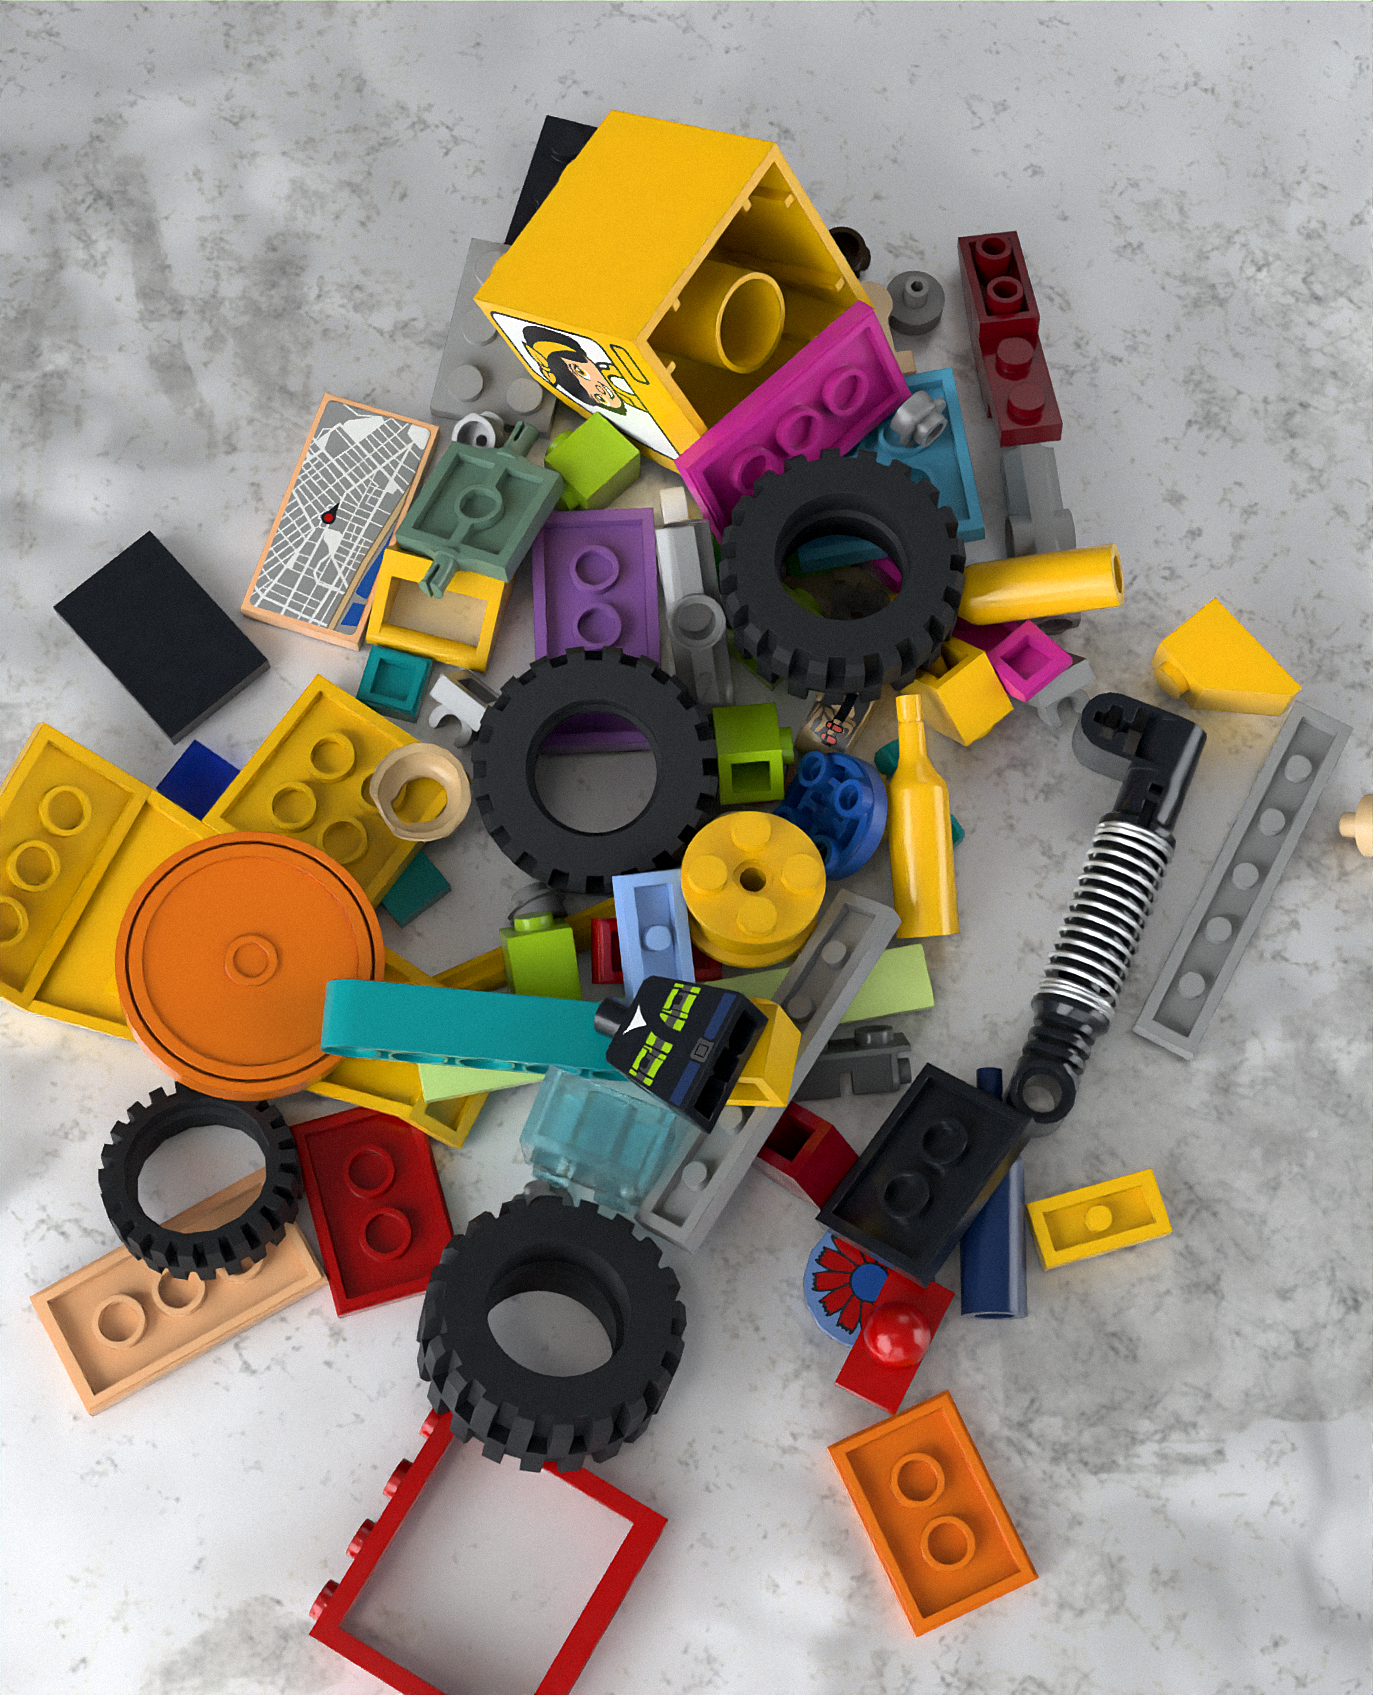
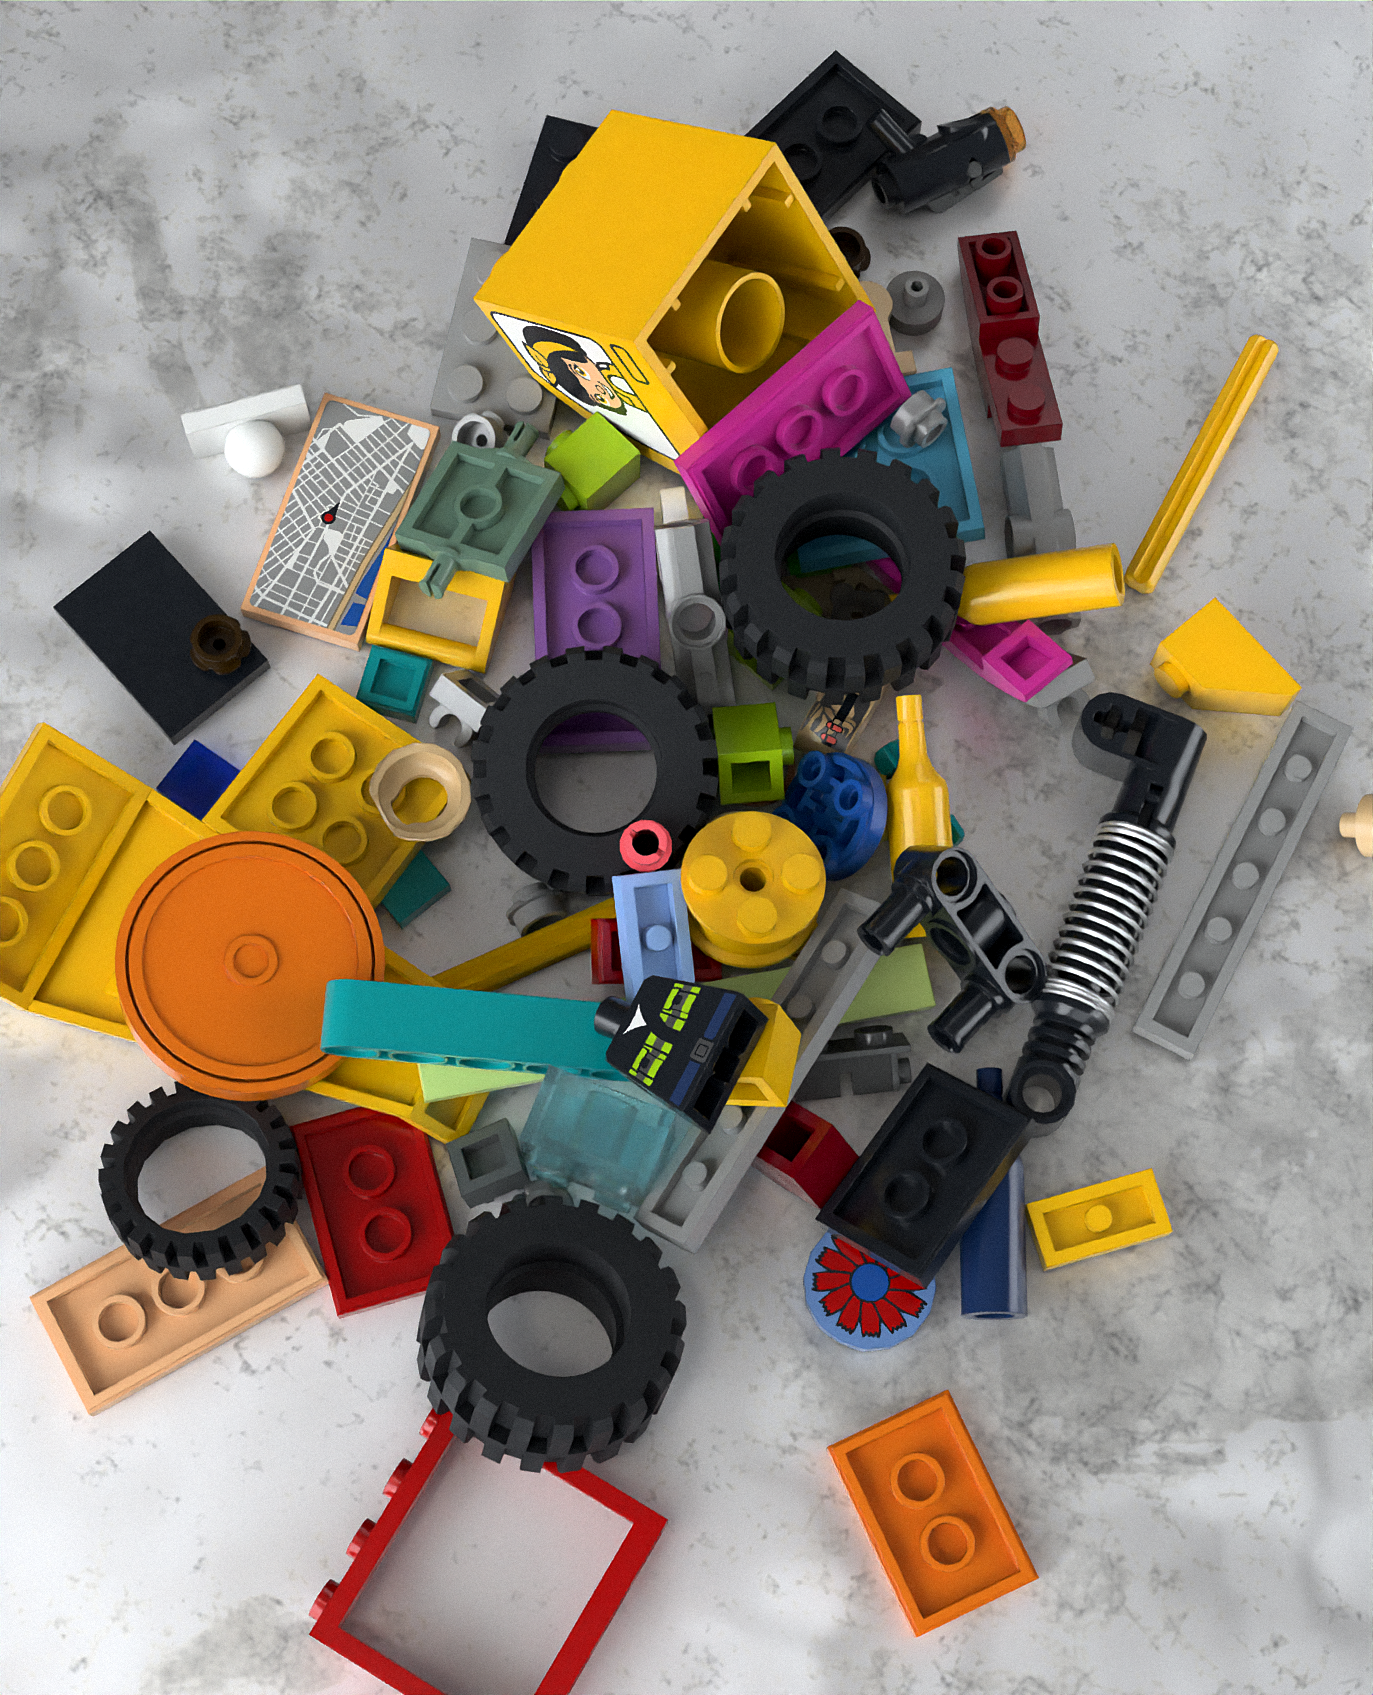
lime brick [499,911,583,1001] -> none
red tile [834,1269,955,1416] -> none
yellow slope [899,636,1014,747] -> none
none -> white tile [181,384,312,478]
none -> dark brown plate [189,614,251,675]
none -> dark grey tile [446,1118,531,1209]
none -> coral pin [620,820,672,872]
none -> black tile [744,50,922,224]
none -> black piece [857,845,1048,1054]
none -> black piece [865,106,1026,215]
none -> yellow axle [1124,334,1279,594]

